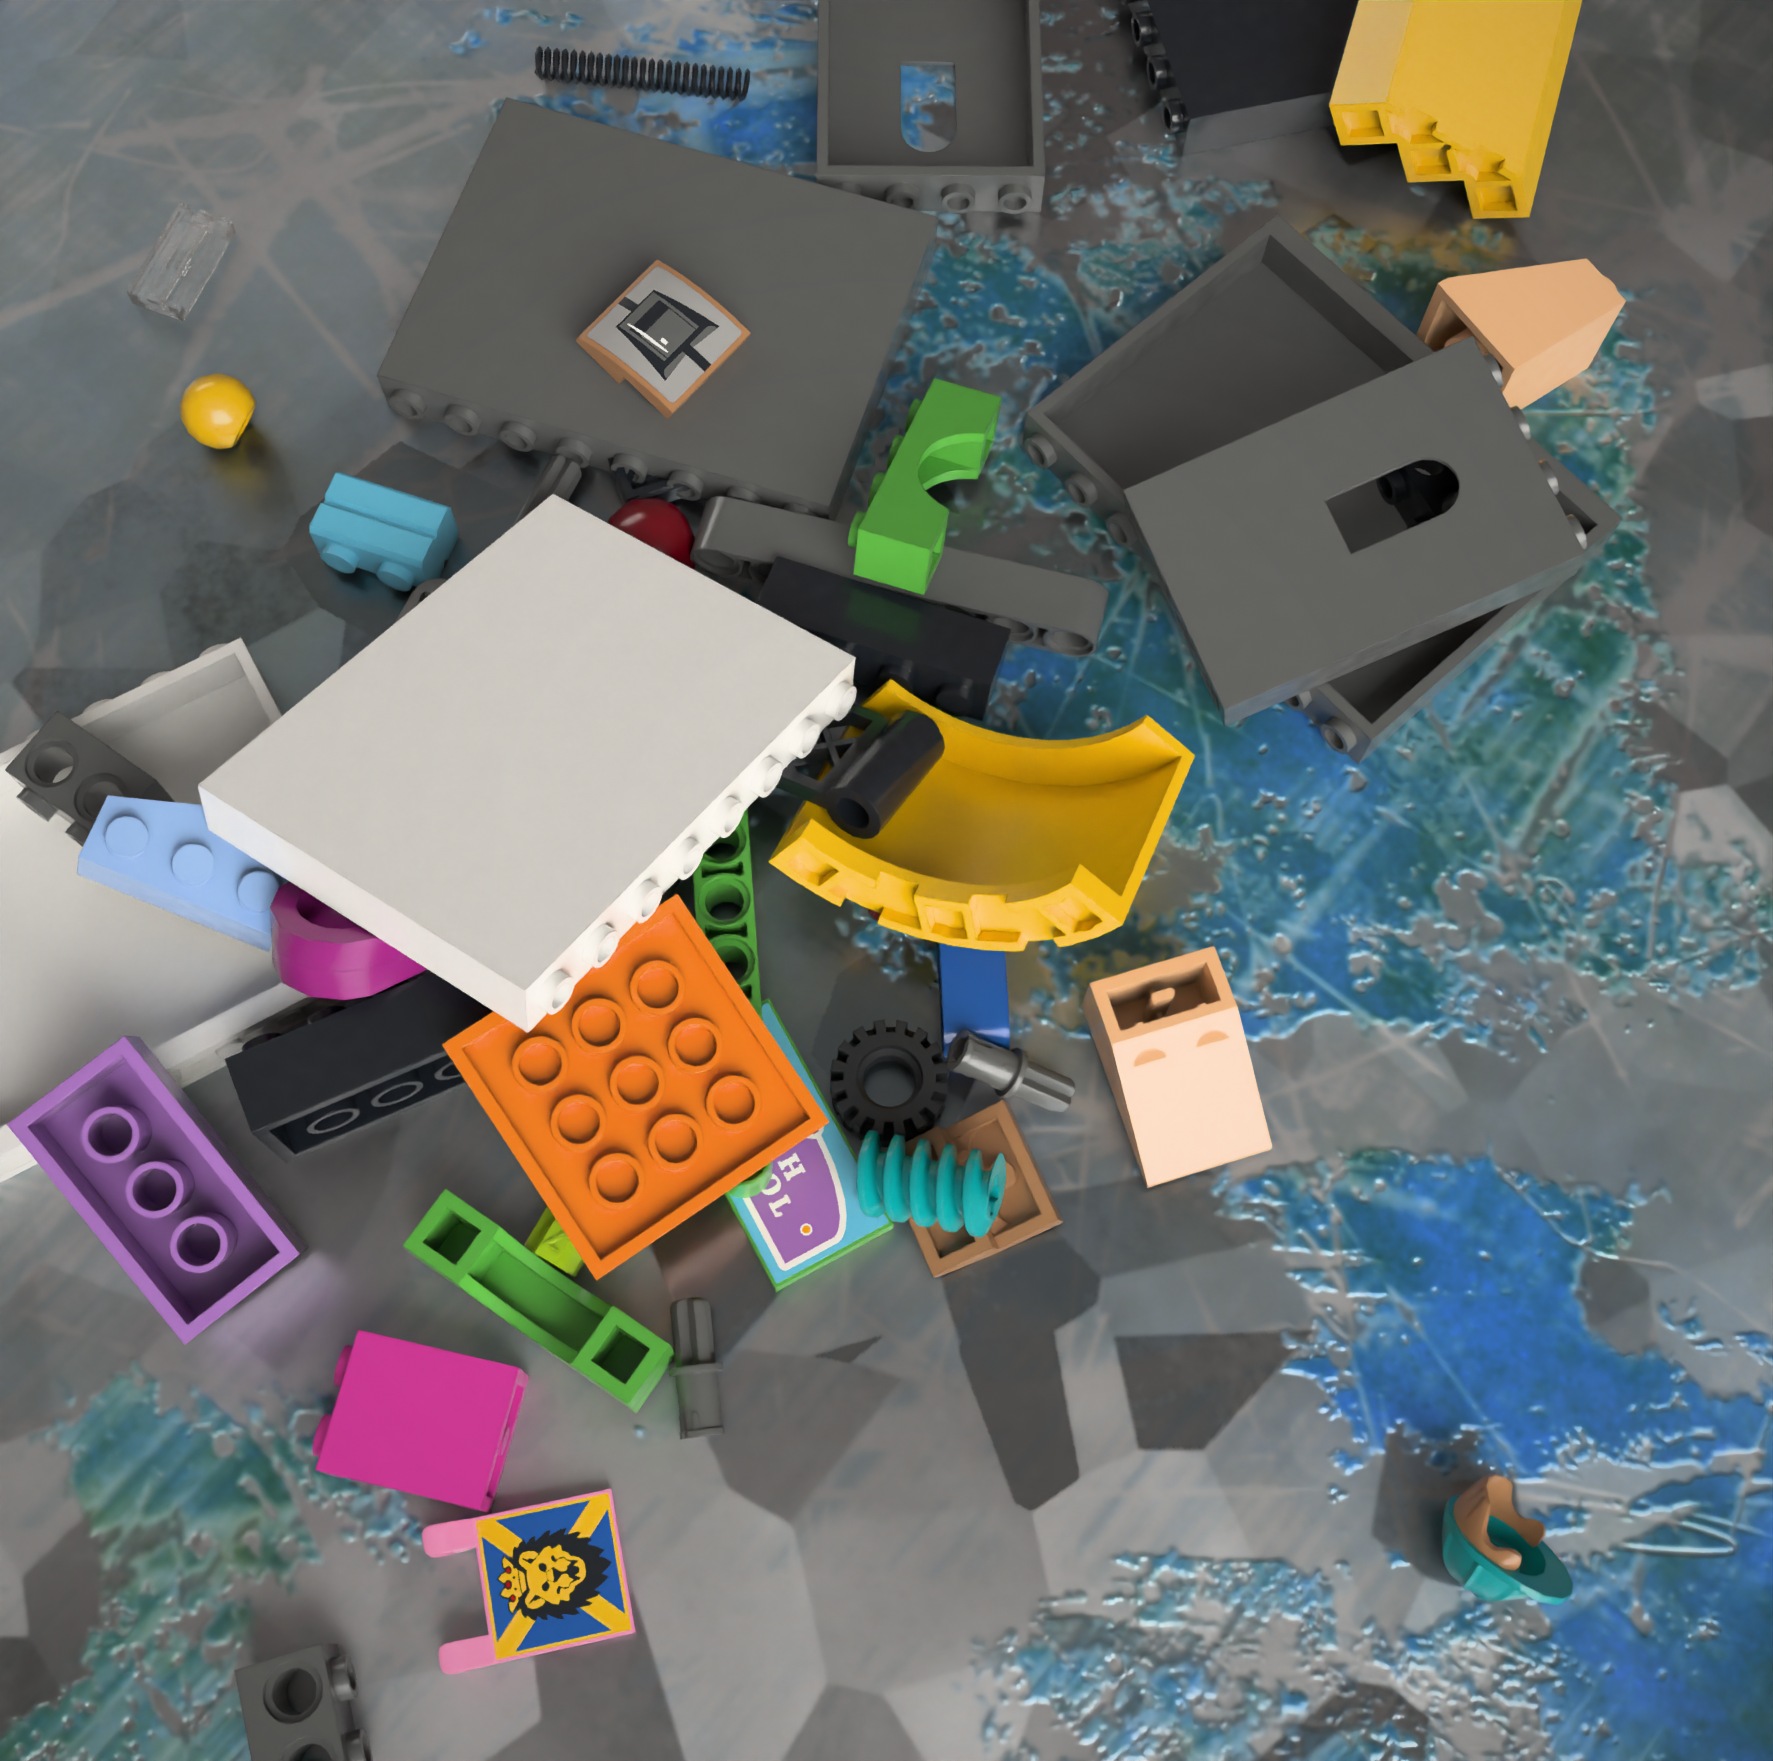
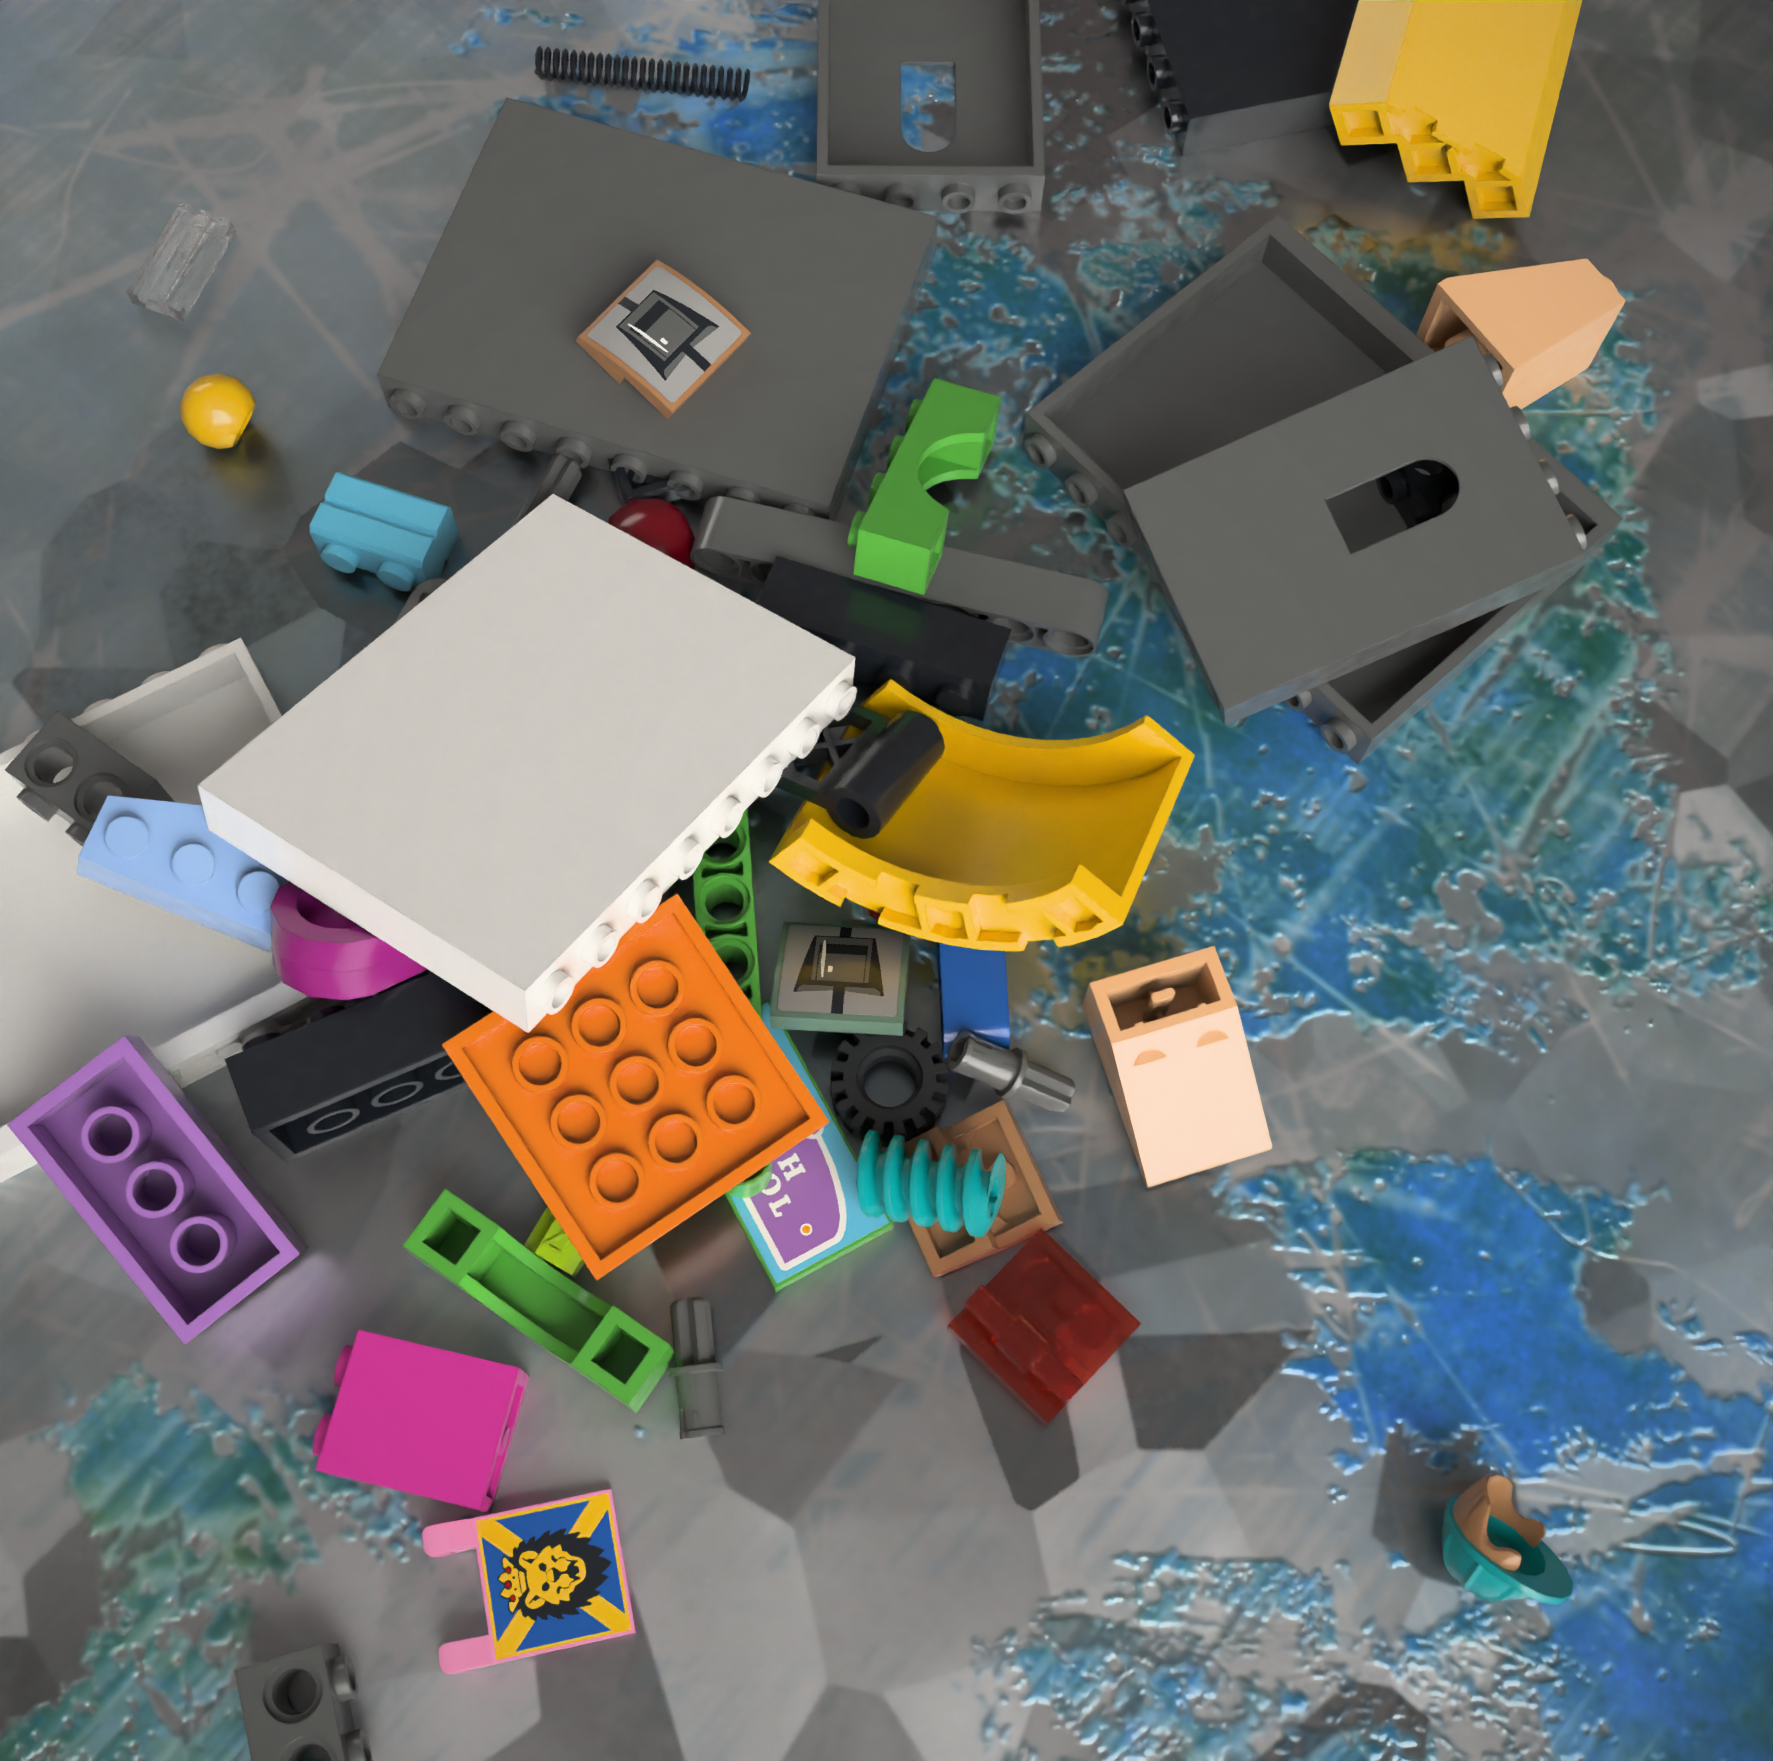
none -> slope [770,922,911,1036]
none -> clear red plate [947,1228,1141,1426]

